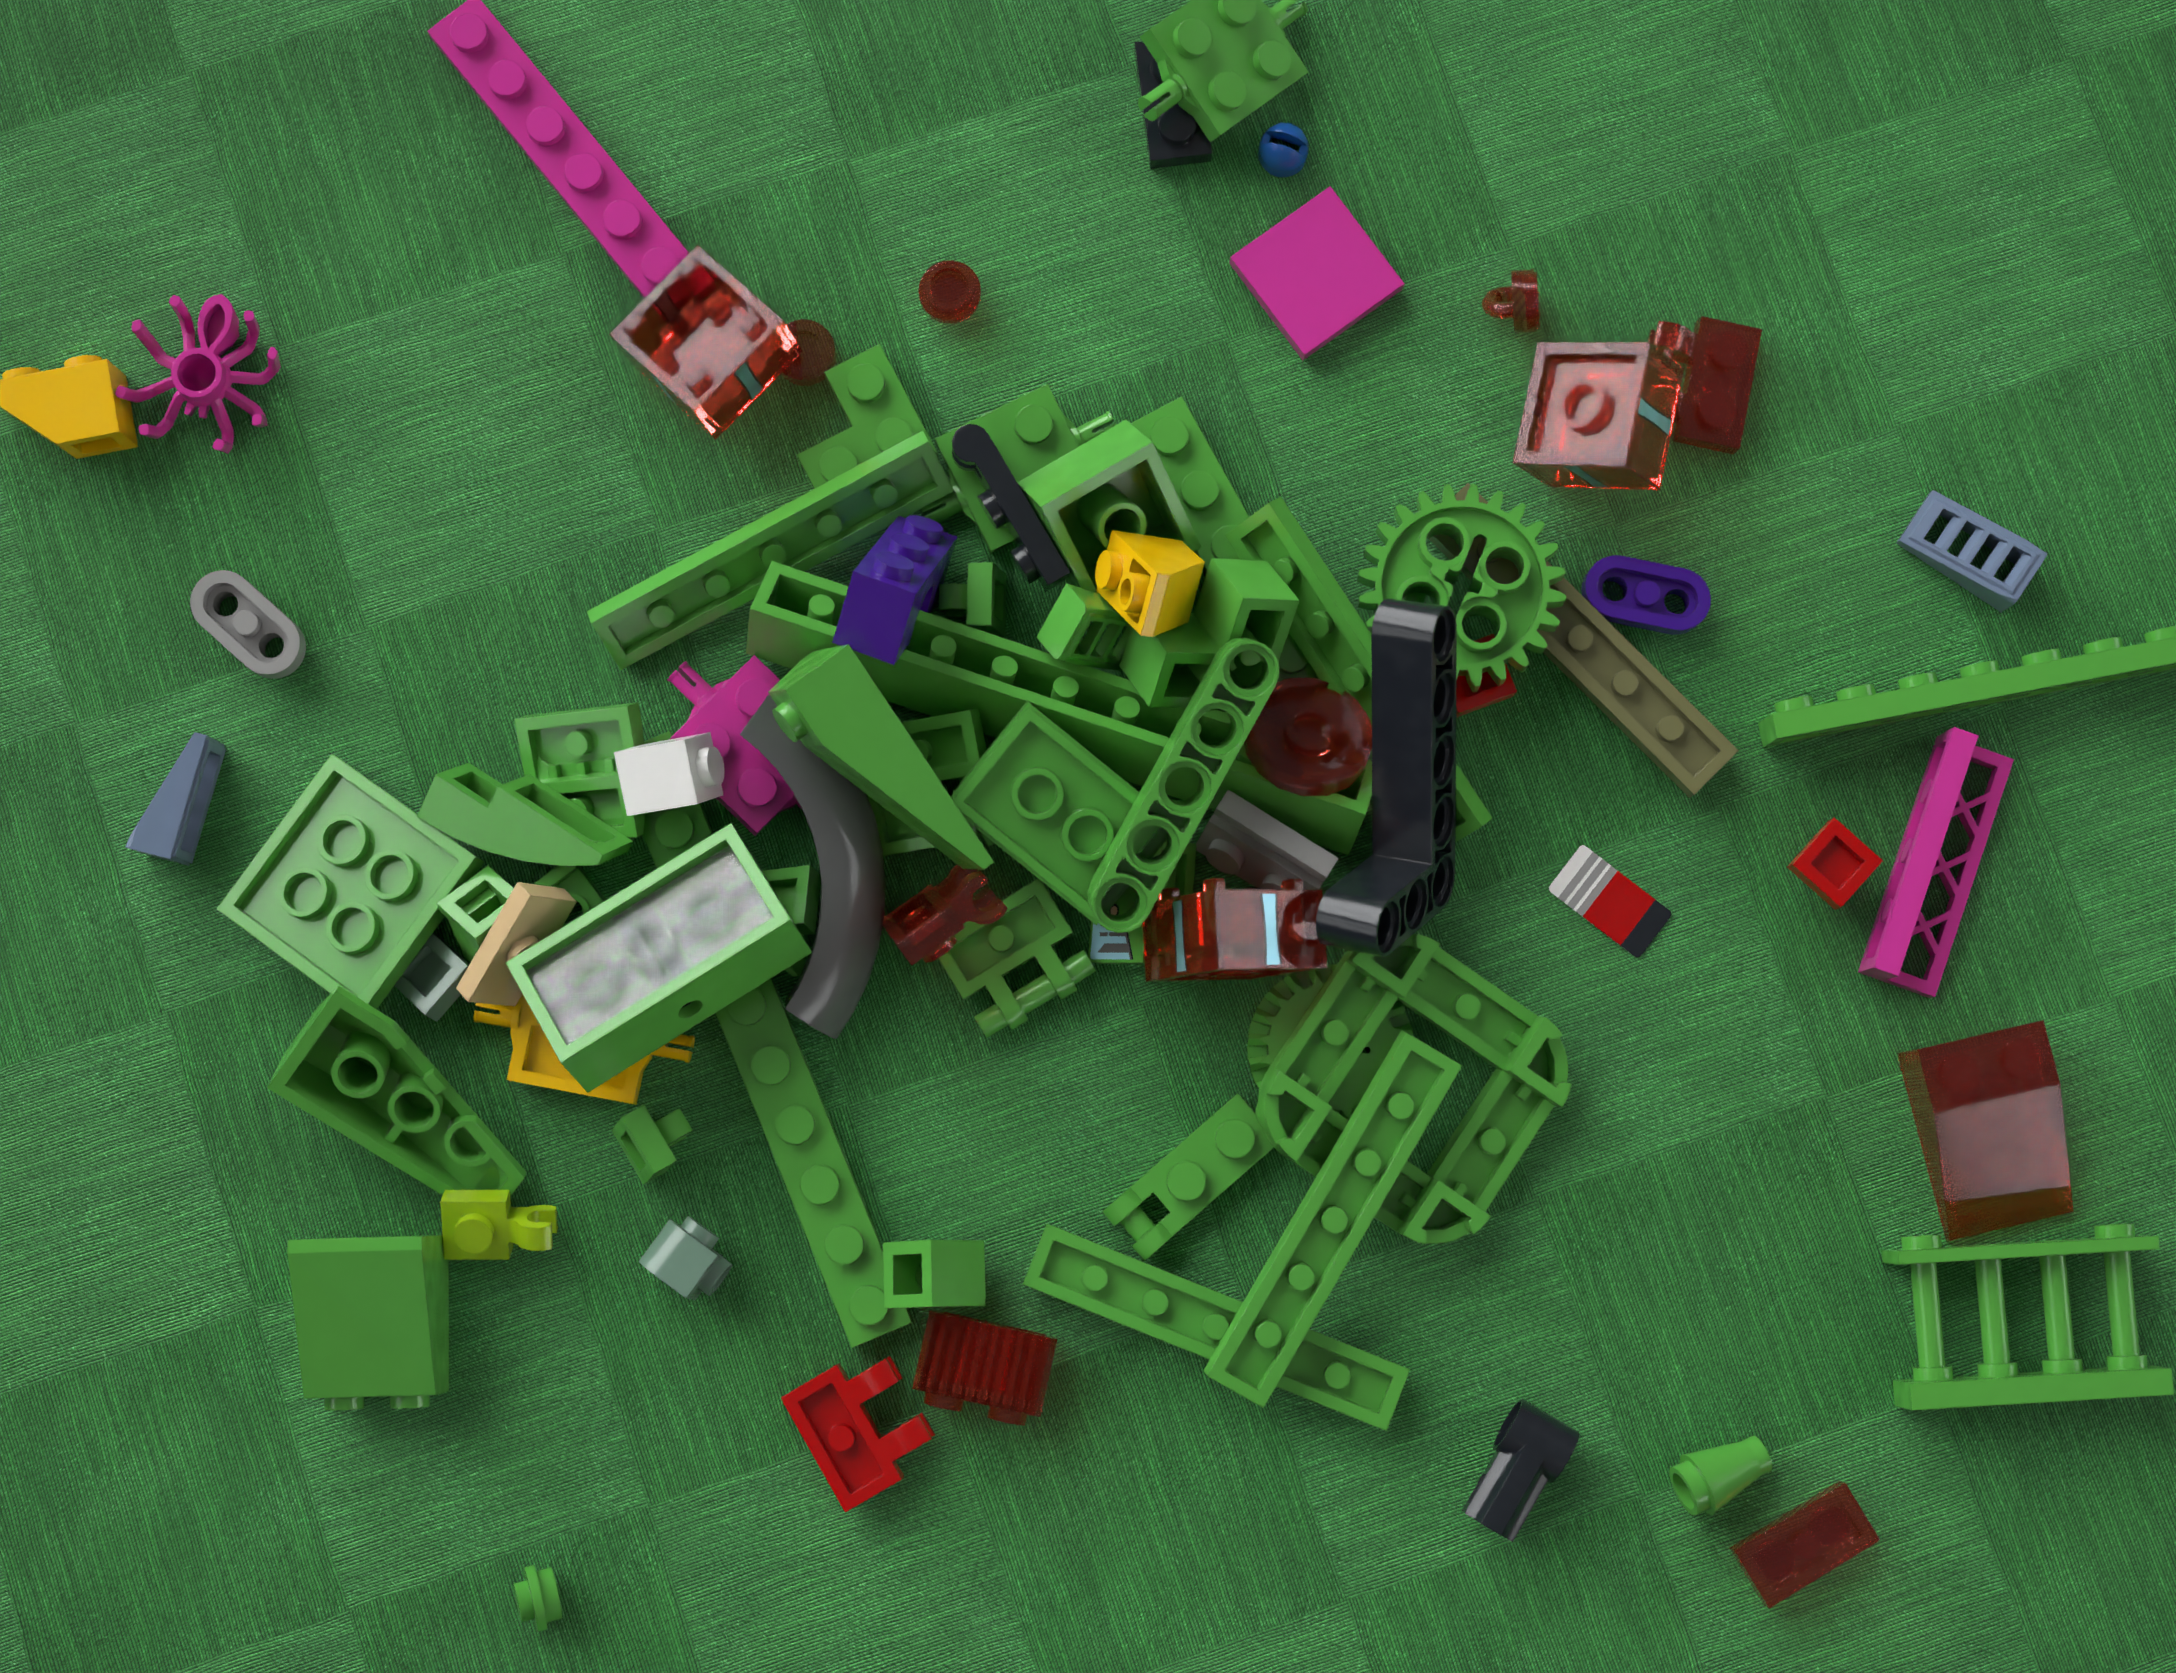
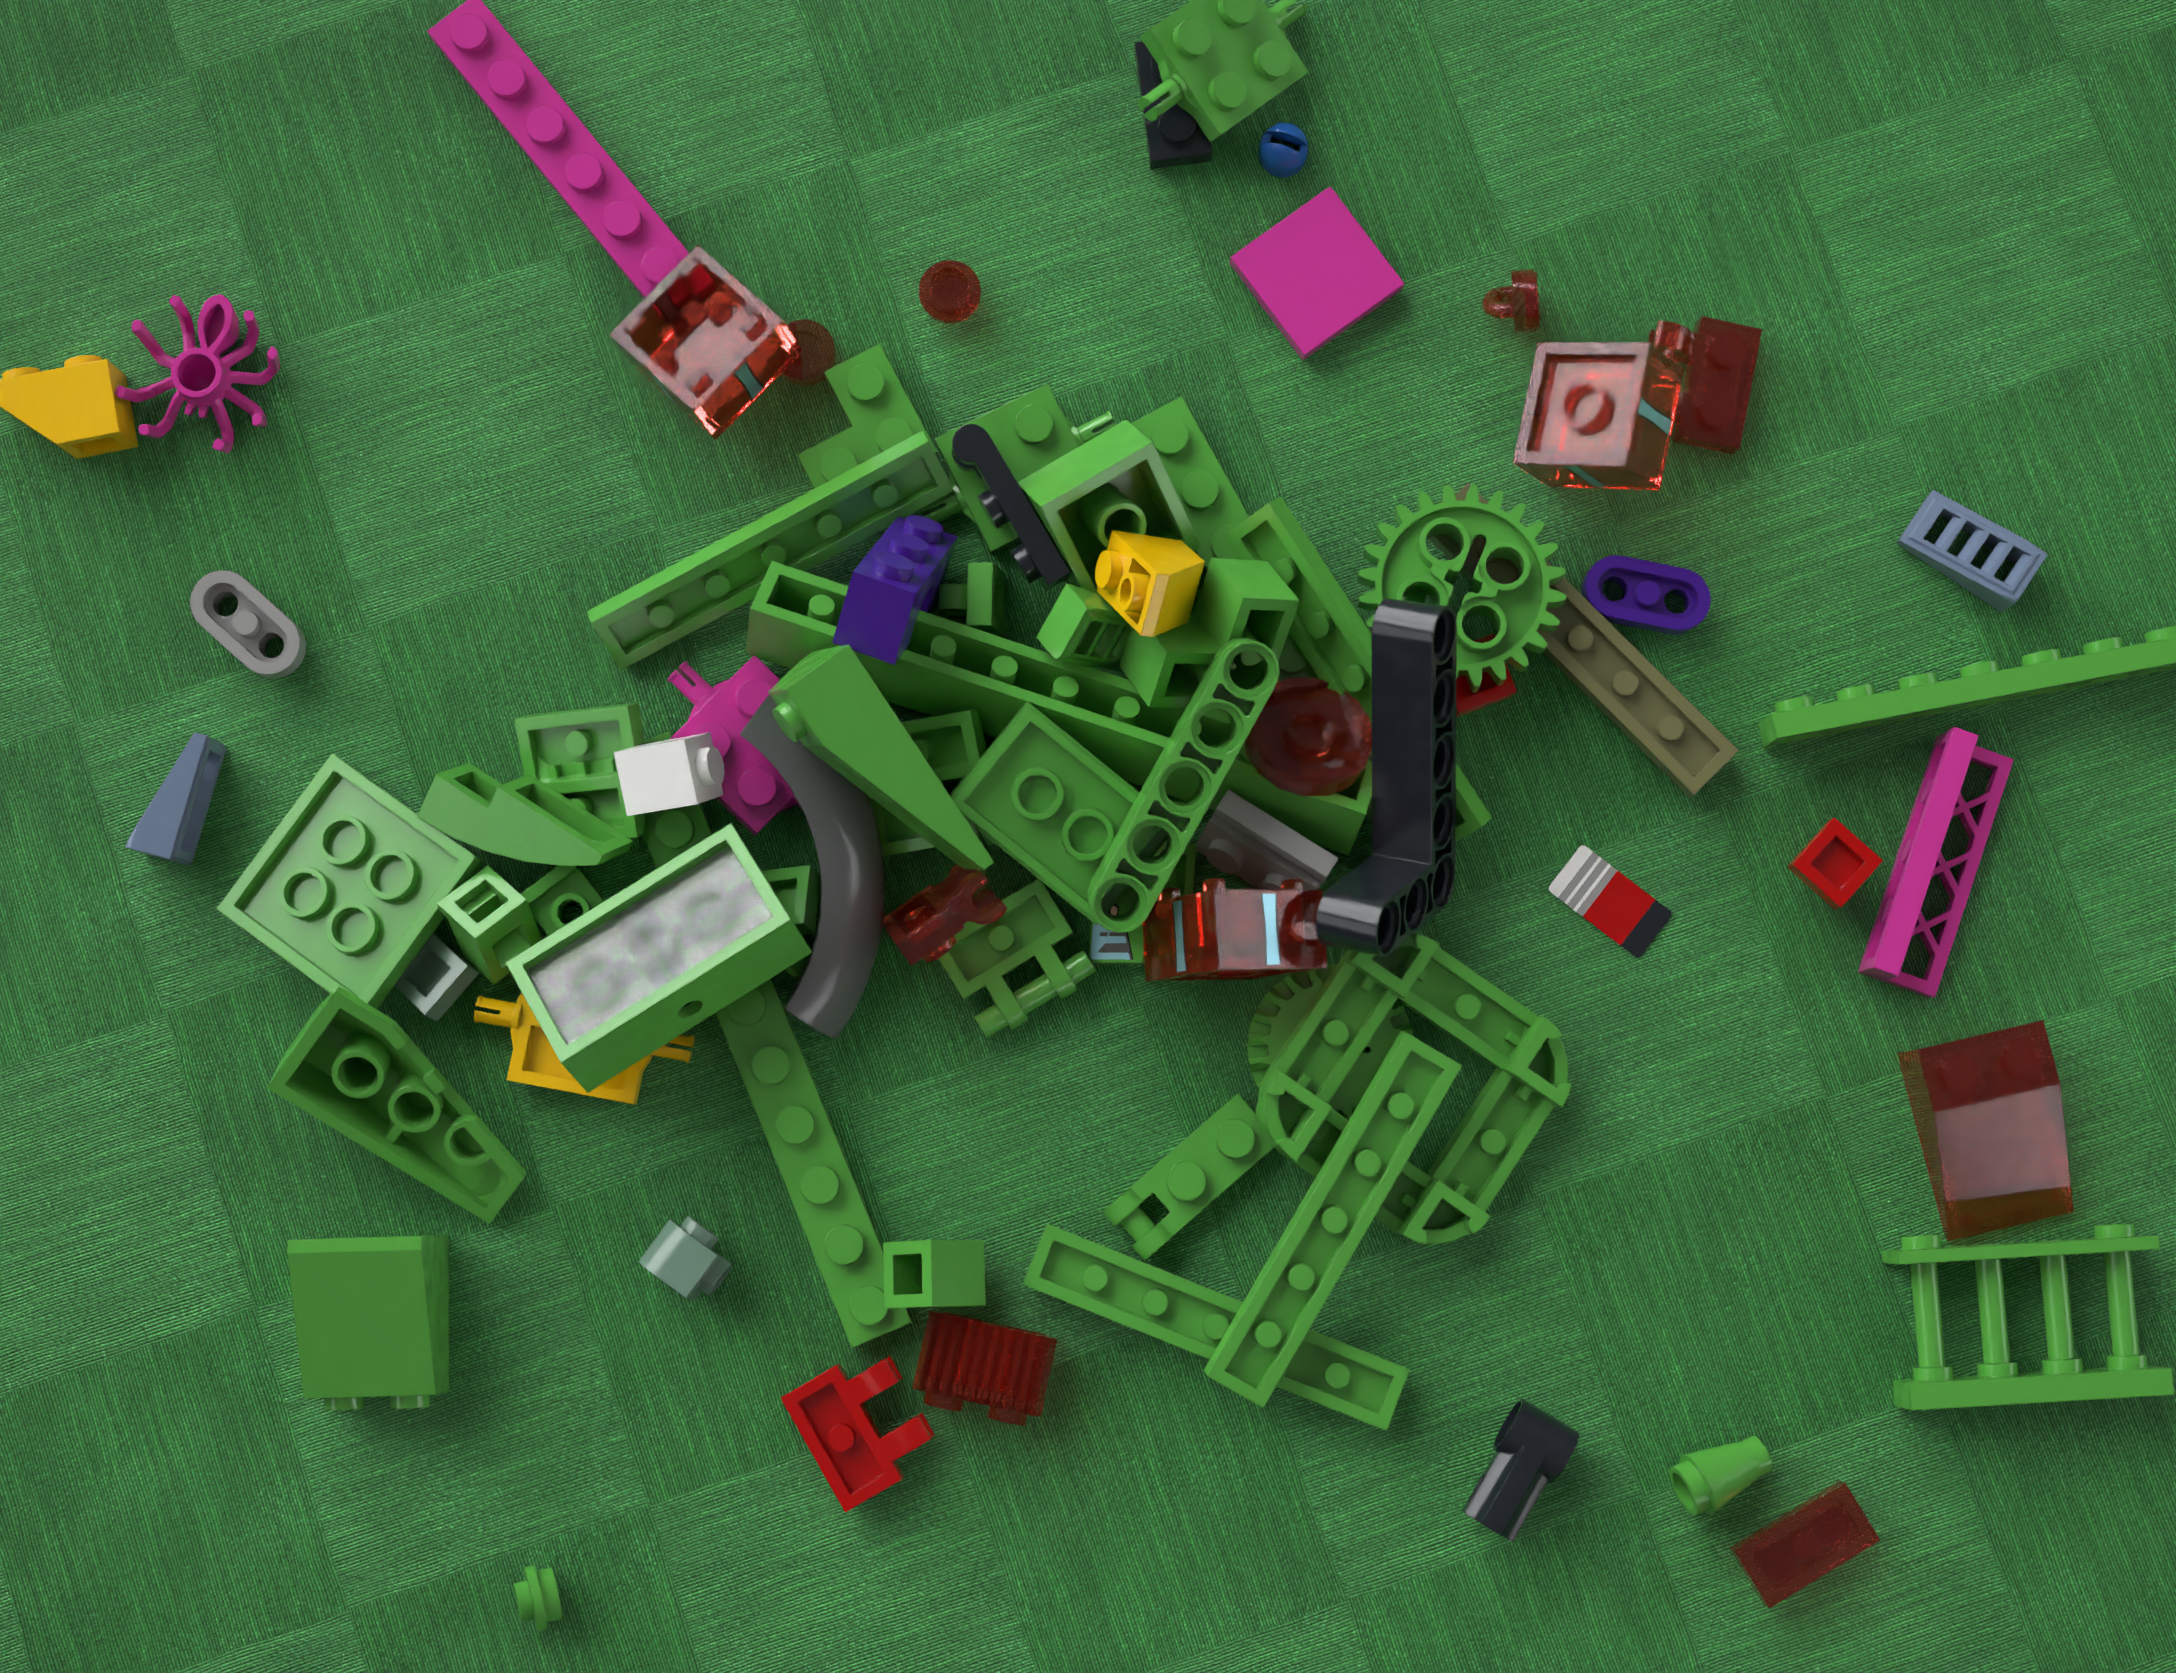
lime plate [440,1190,558,1260] -> none
tan plate [456,882,577,1006] -> none
bright green tile [612,1105,693,1185] -> none

